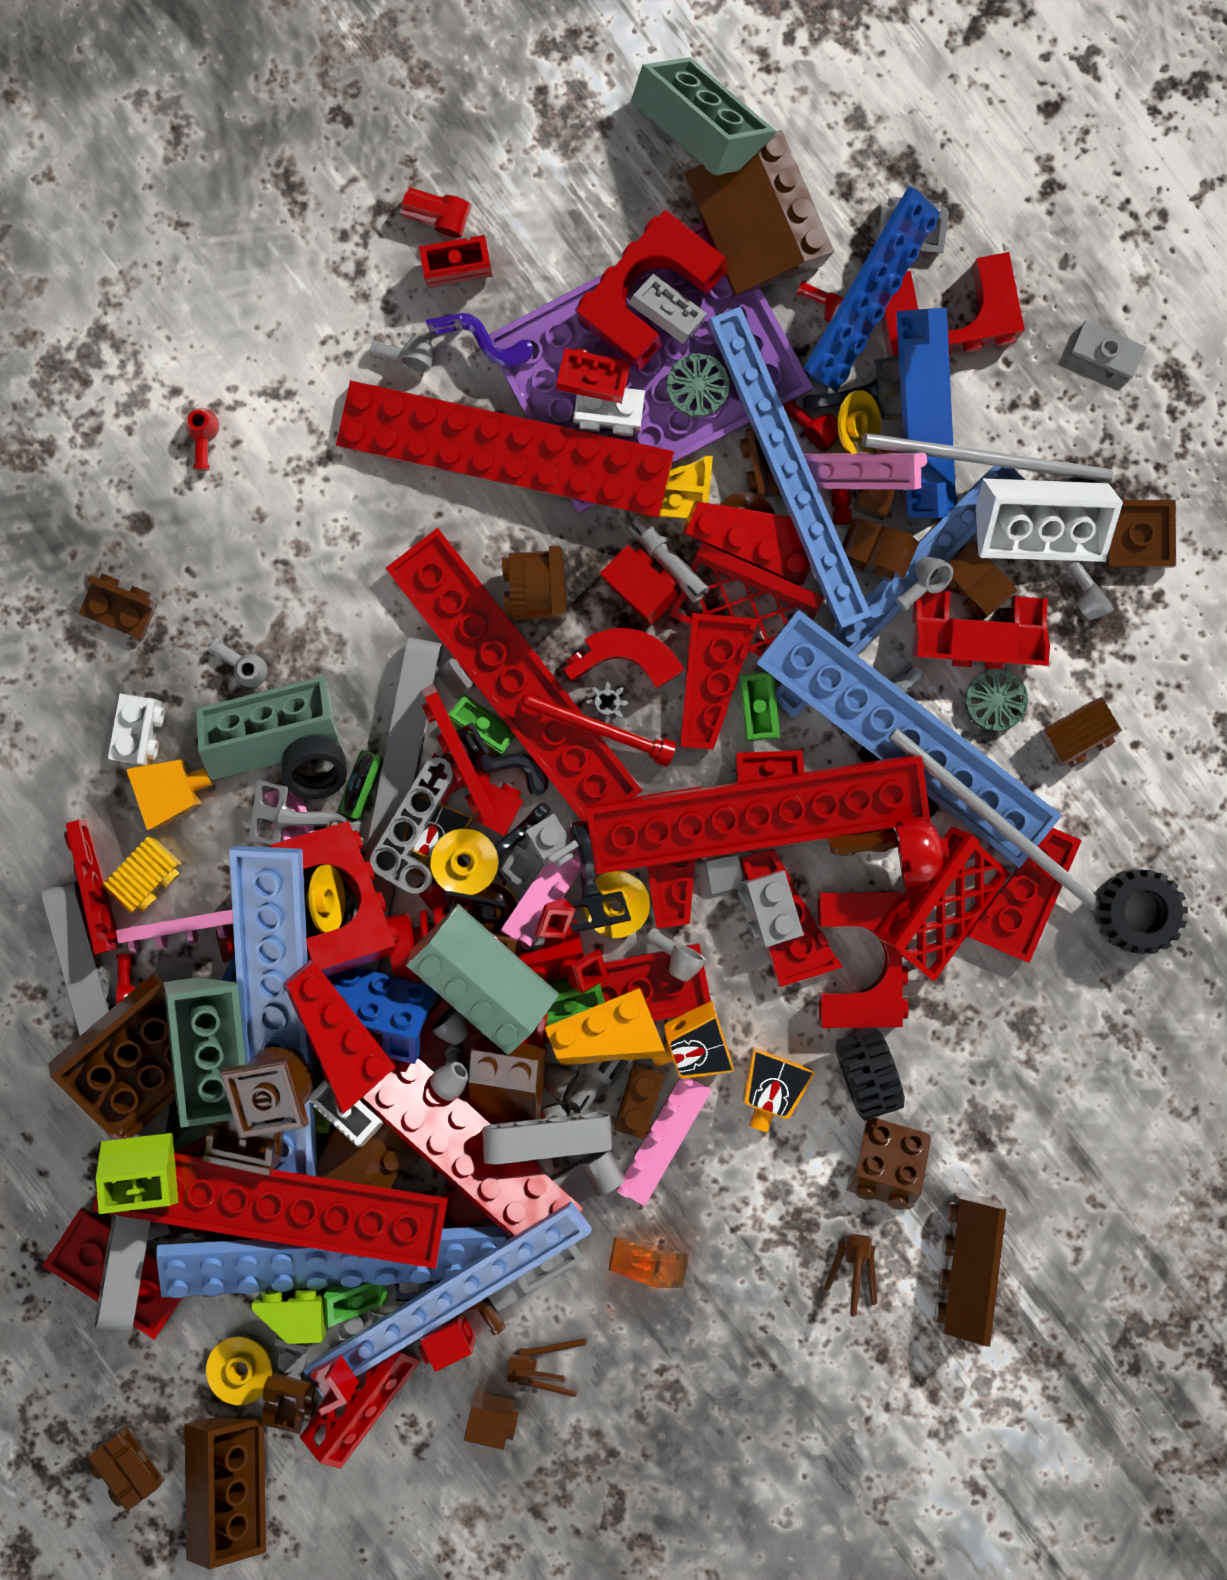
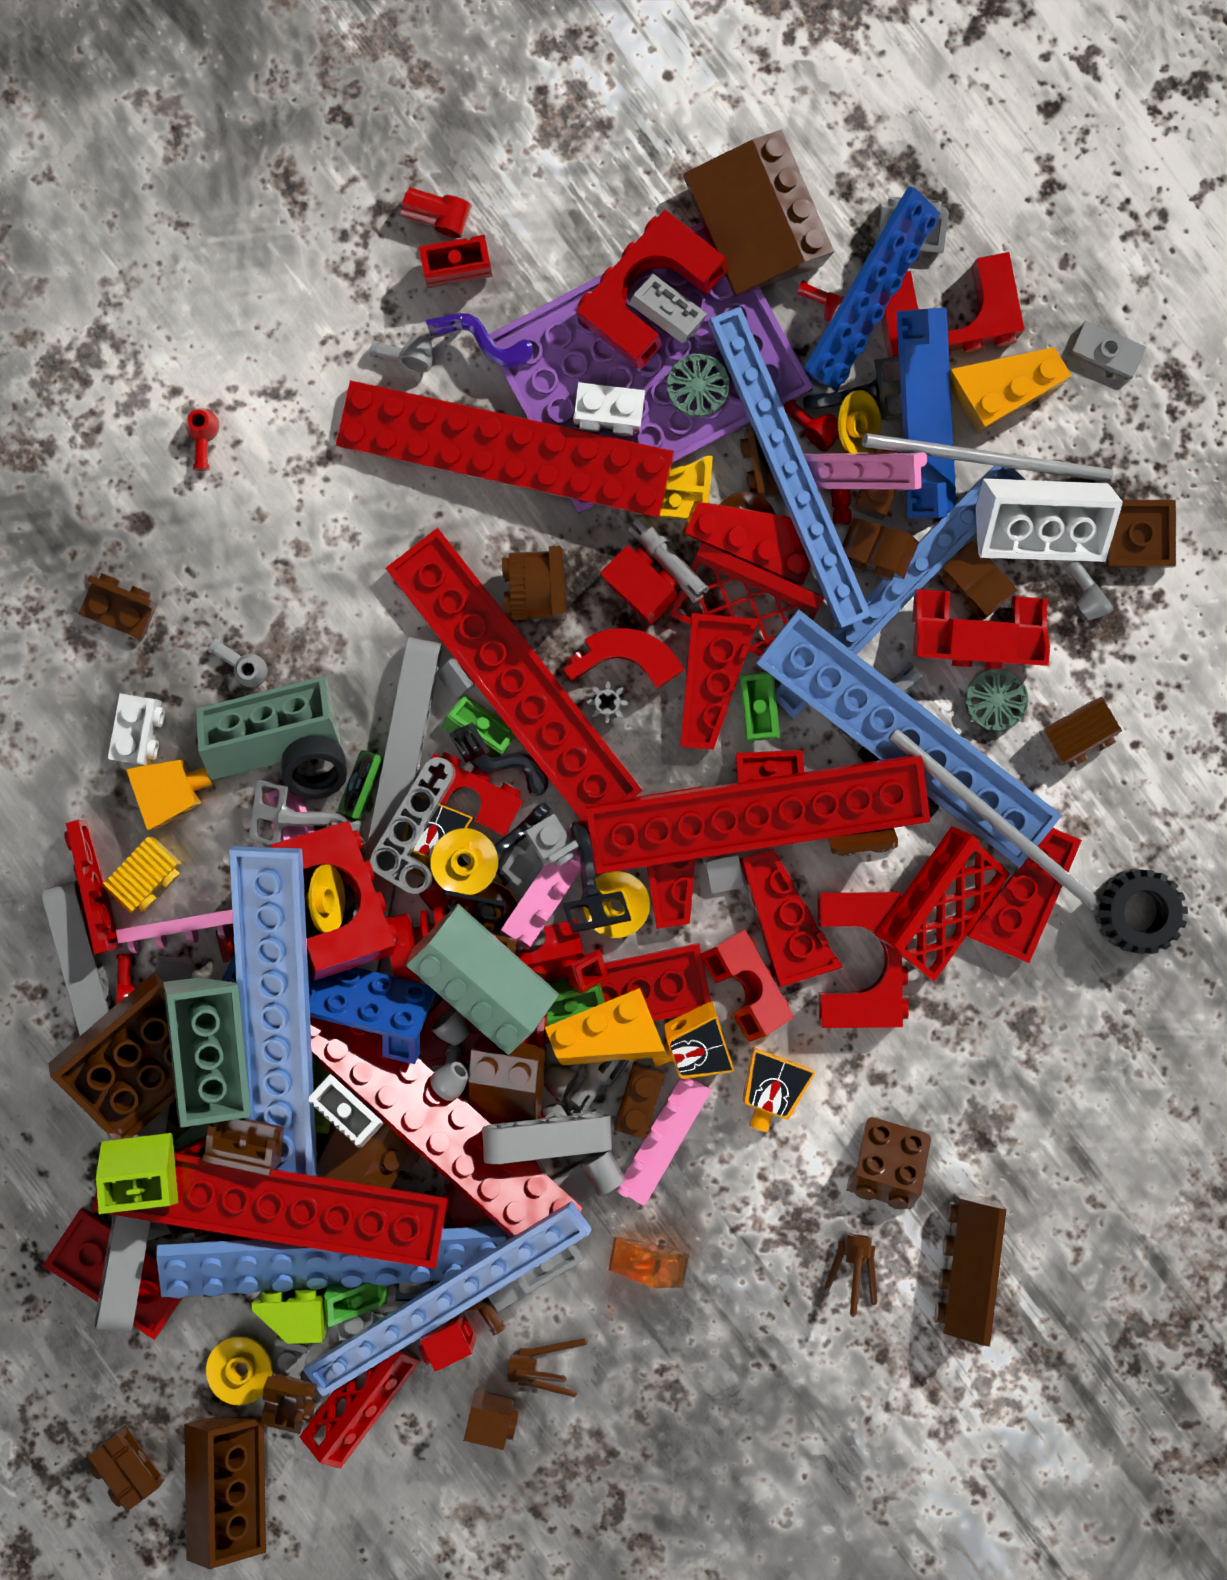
reddish brown piece [220,1046,314,1138] -> none
red wing [283,960,396,1114] -> none
red panel [310,1355,359,1416] -> none
red wing [421,685,496,821] -> none
red piece [521,694,676,767] -> none
red slope [534,899,575,939] -> none
red bracket [556,348,631,404] -> none
sand green slope [631,57,776,175] -> none
light grey bar [646,928,706,982] -> none
light grey bracket [738,870,804,947] -> none
black tyre [835,1027,905,1121] -> none
light grey bar [895,557,953,611] -> none
red cylinder [895,819,949,888] -> none
none -> arch [699,929,794,1042]
none -> light orange wedge [950,347,1072,434]

